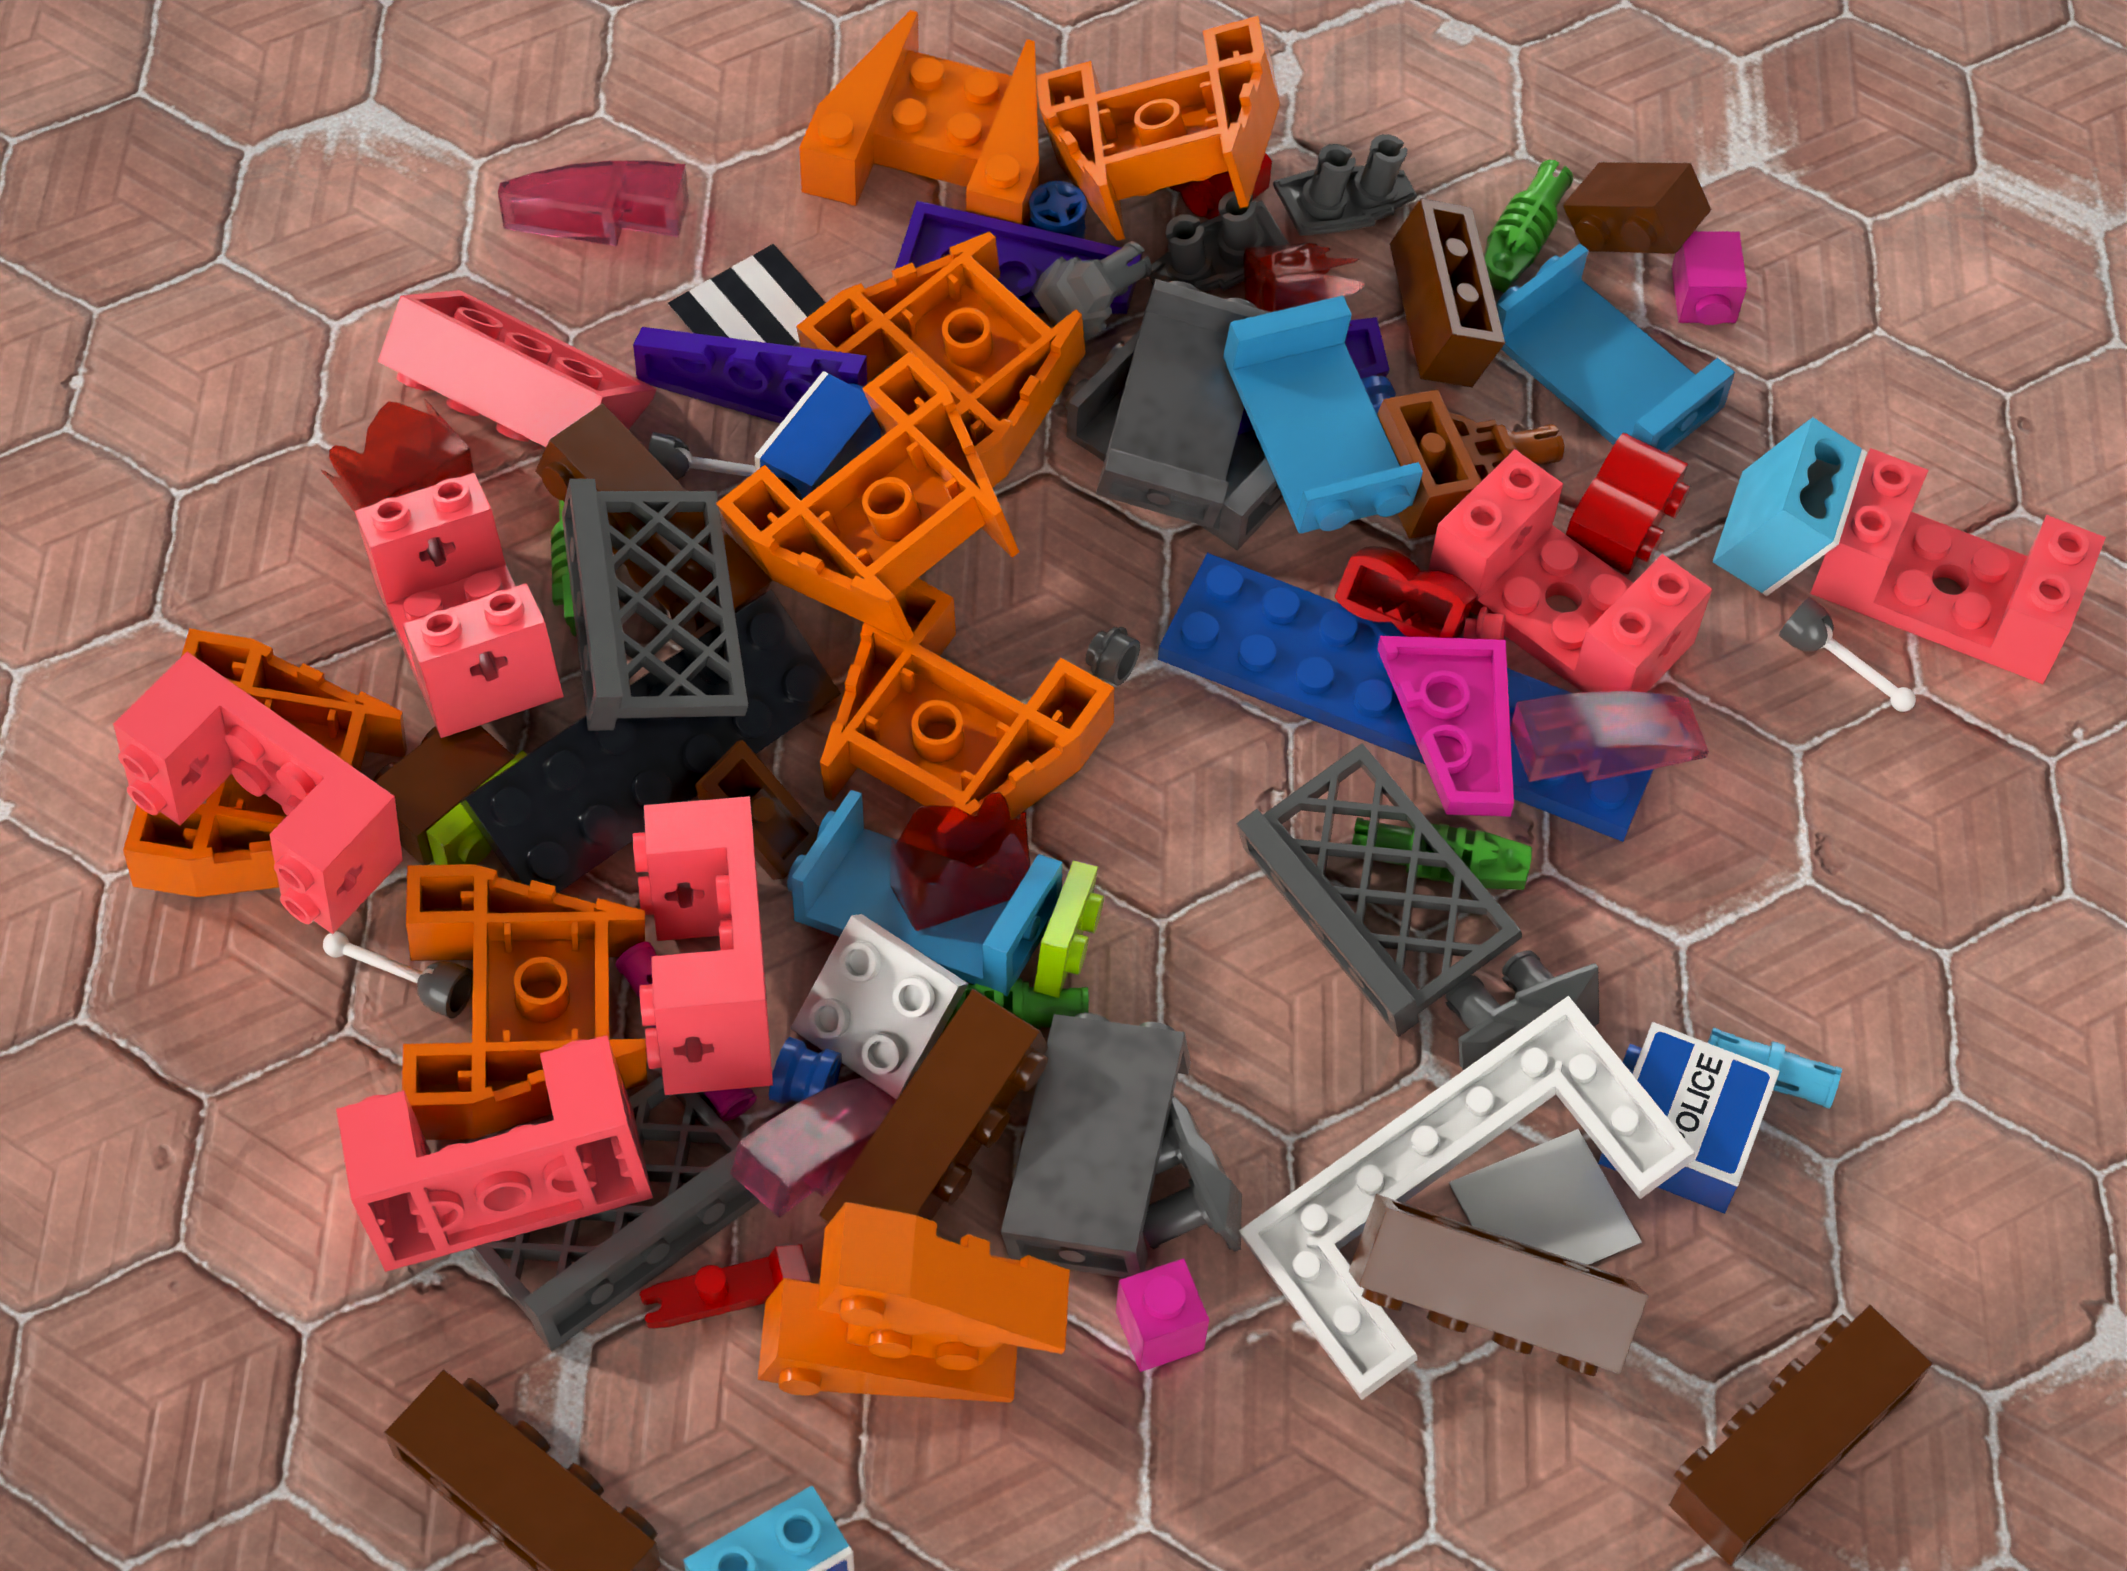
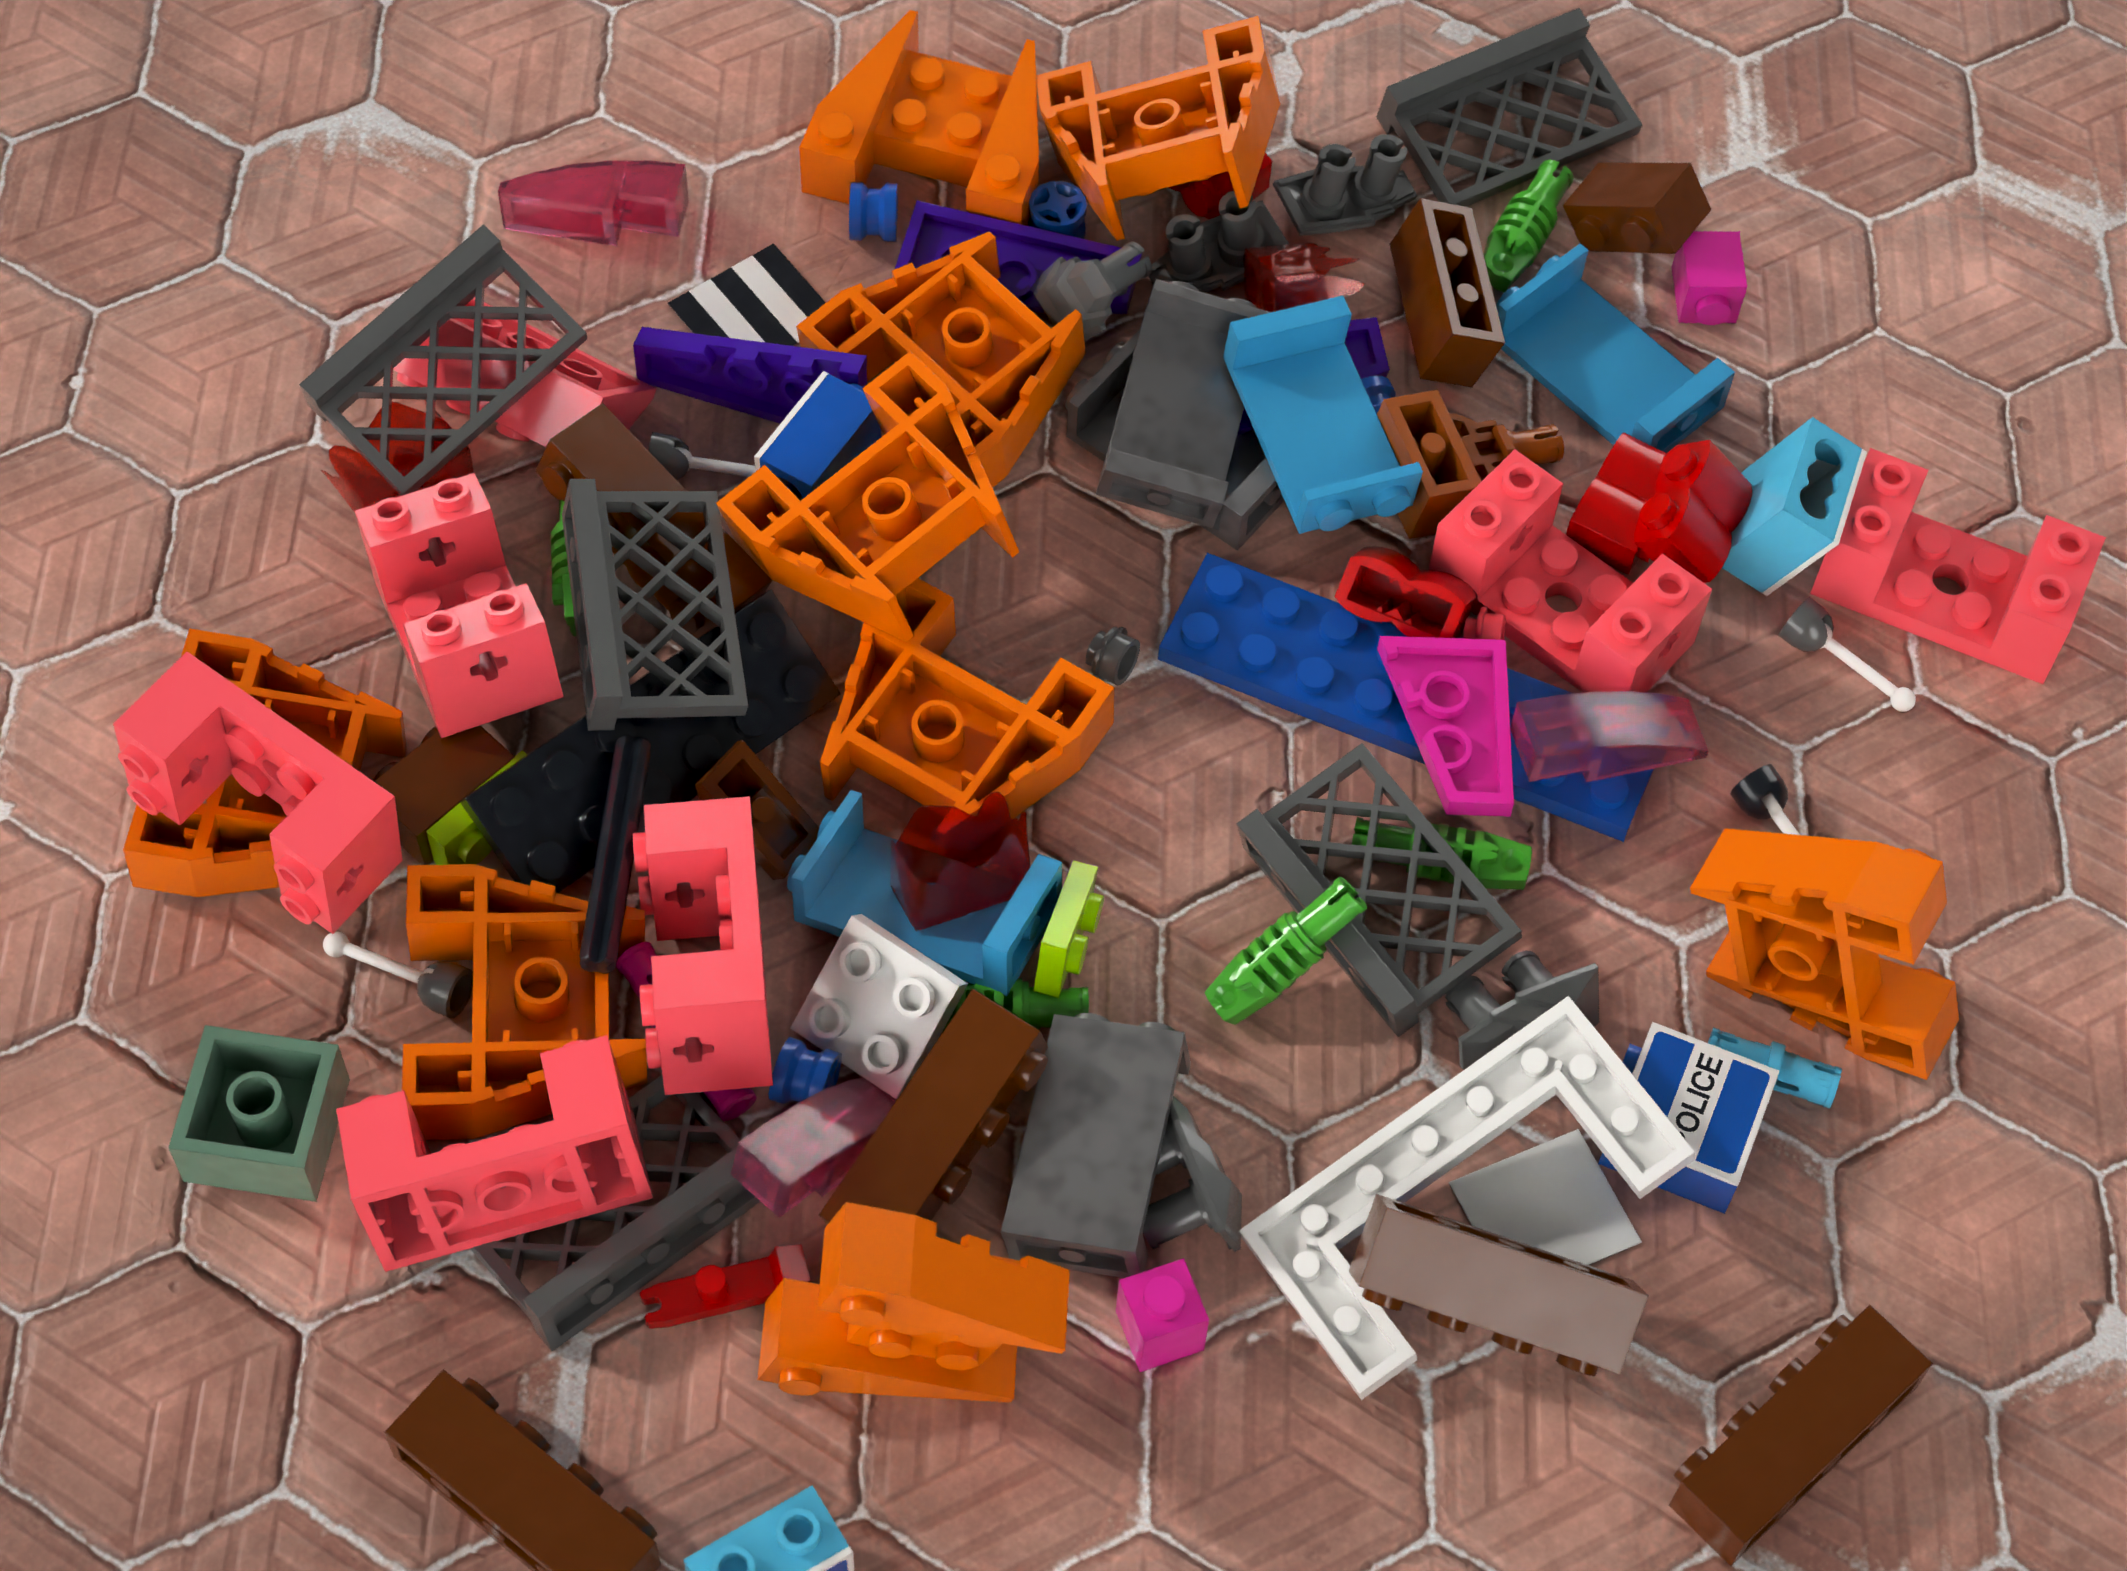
none -> sand green brick [168,1025,350,1202]
none -> dark grey fence [299,224,588,496]
none -> black axle [579,734,651,974]
none -> blue wheel [849,182,898,242]
none -> bright green hinge [1204,877,1367,1025]
none -> dark grey fence [1376,8,1643,207]
none -> red brick [1634,439,1752,583]
none -> orange wedge [1690,828,1959,1080]
none -> black hinge [1730,764,1800,835]

